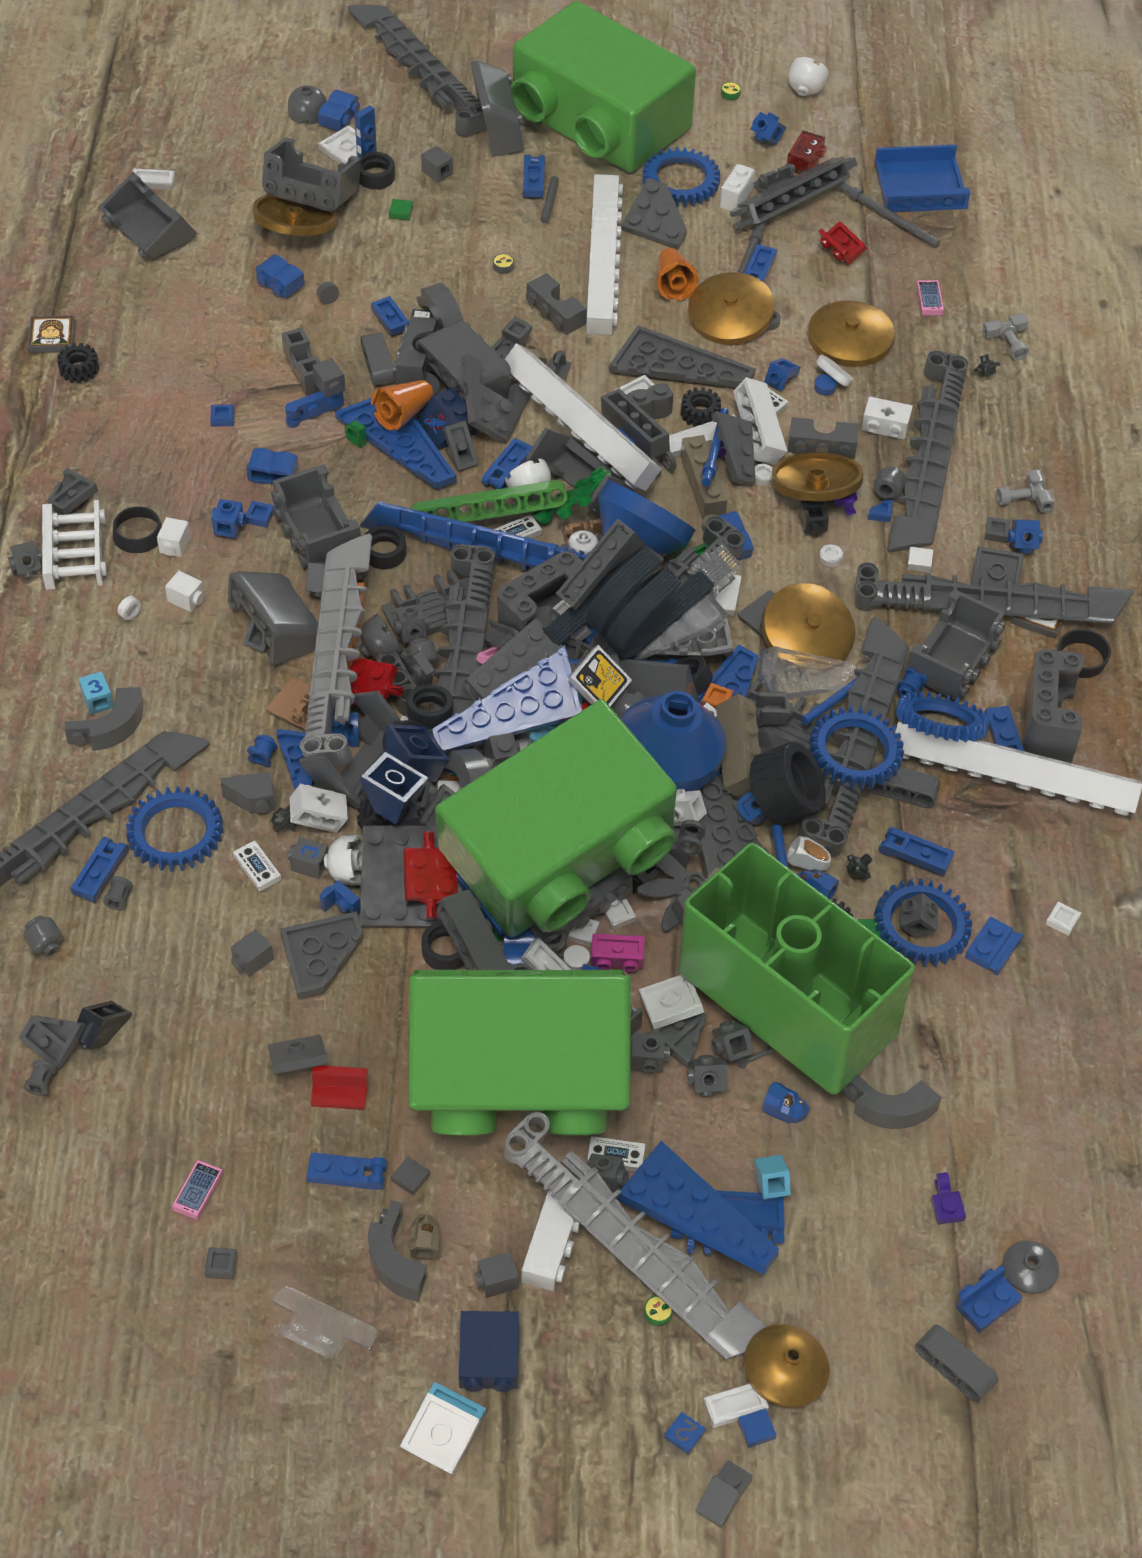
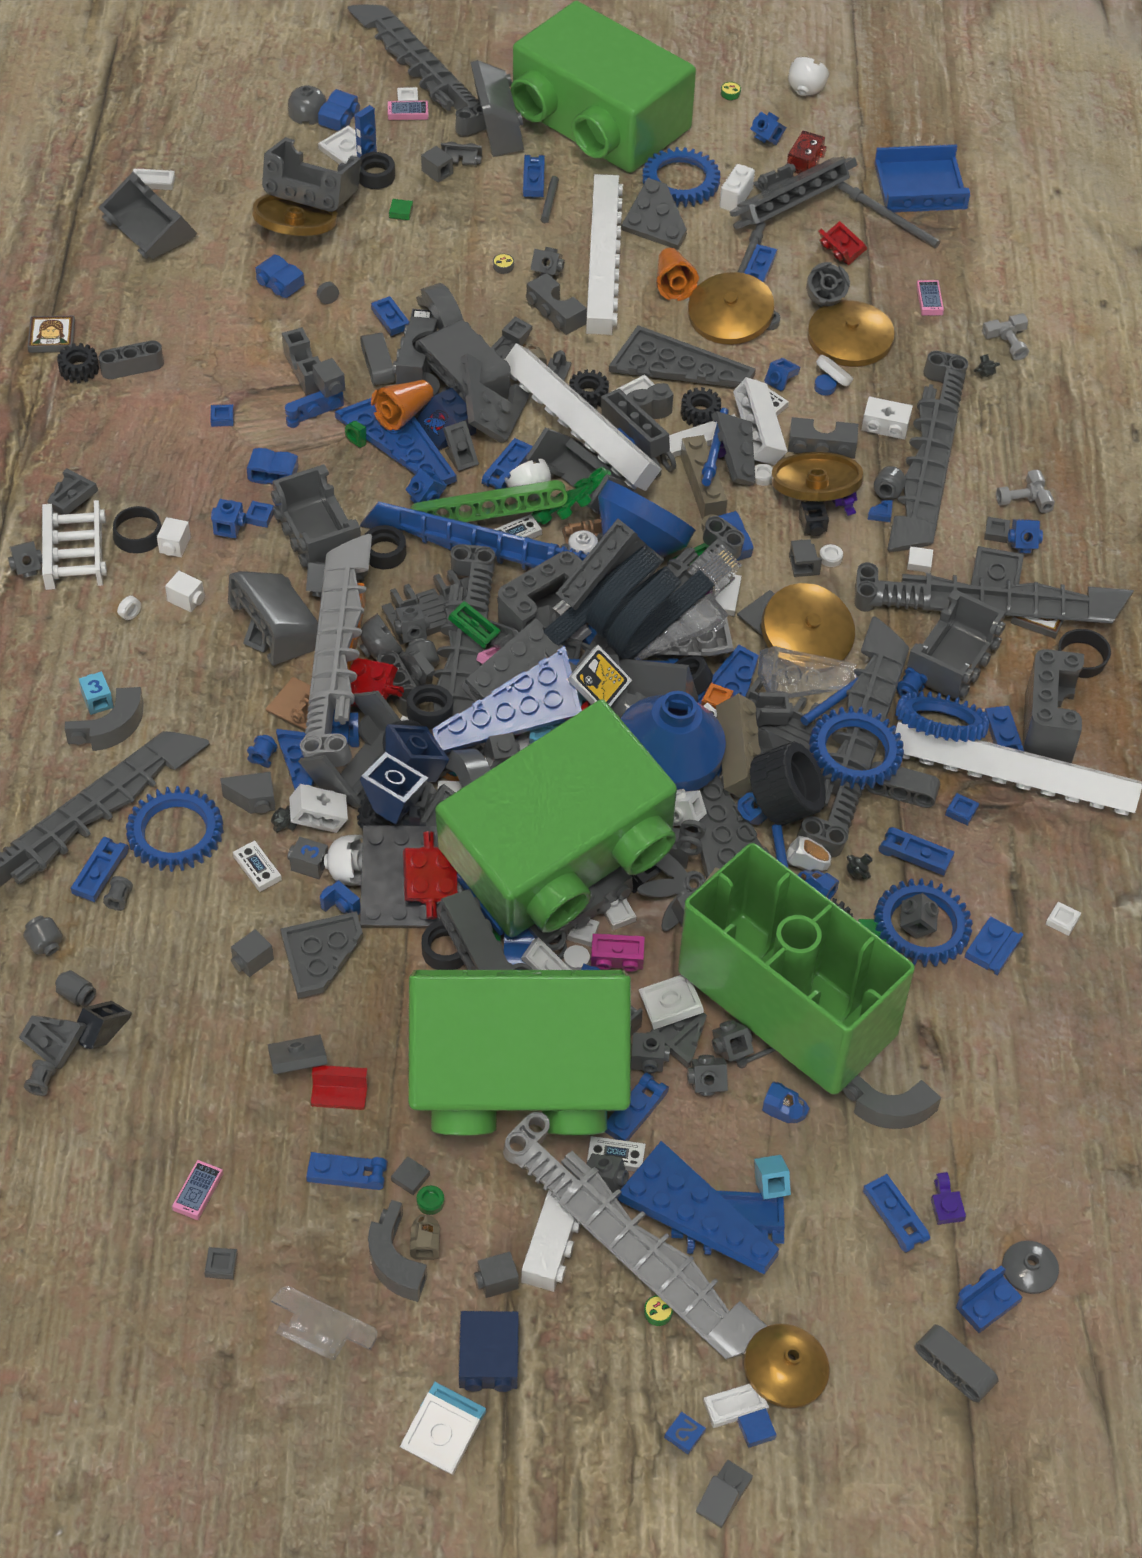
none -> dark grey brick [55,970,96,1007]
none -> dark grey beam [98,340,164,379]
none -> tile [388,101,428,120]
none -> white tile [397,87,418,101]
none -> blue brick [405,468,447,503]
none -> green tile [416,1185,445,1215]
none -> dark grey hinge [441,142,483,166]
none -> green tile [448,601,501,649]
none -> dark grey brick [530,247,565,277]
none -> black tyre [569,369,609,409]
none -> blue plate [605,1072,669,1141]
none -> dark grey window [789,539,822,577]
none -> dark grey cylinder [806,262,850,306]
none -> blue plate [863,1174,930,1253]
none -> blue tile [945,793,979,826]

